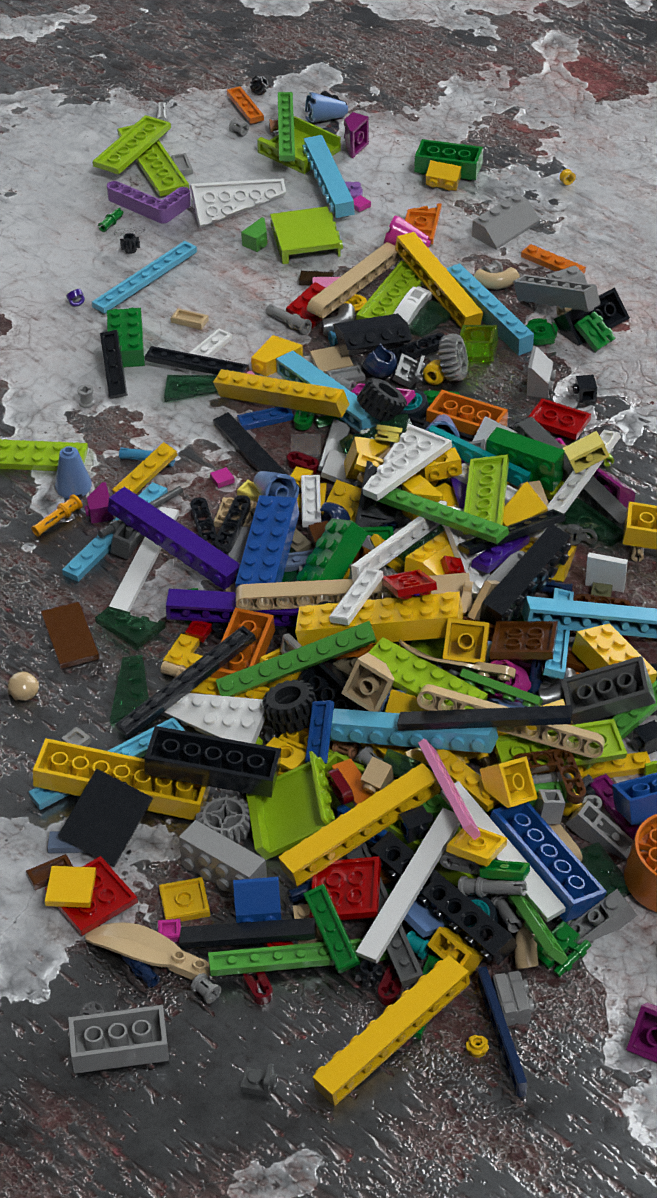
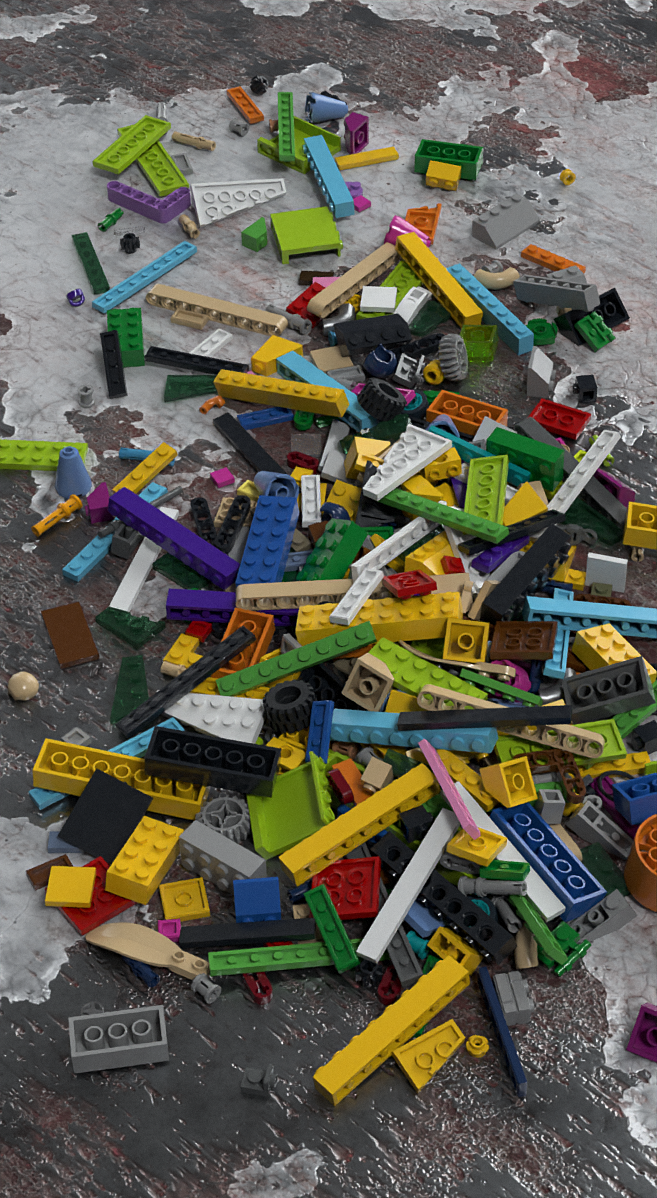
light yellow wheel [375,424,402,443] -> none
light yellow brick [563,431,610,473] -> none
none -> clear green tile [71,232,110,295]
none -> yellow brick [105,816,184,905]
none -> tan beam [146,284,288,337]
none -> clear green plate [152,552,212,590]
none -> tan pin [172,131,216,151]
none -> tan pin [179,214,200,239]
none -> orange arm [199,395,225,414]
none -> yellow tile [335,146,399,170]
none -> white tile [360,286,397,313]
none -> yellow wing [392,1019,465,1094]
none -> yellow plate [564,569,586,591]
none -> black tyre [597,770,634,801]

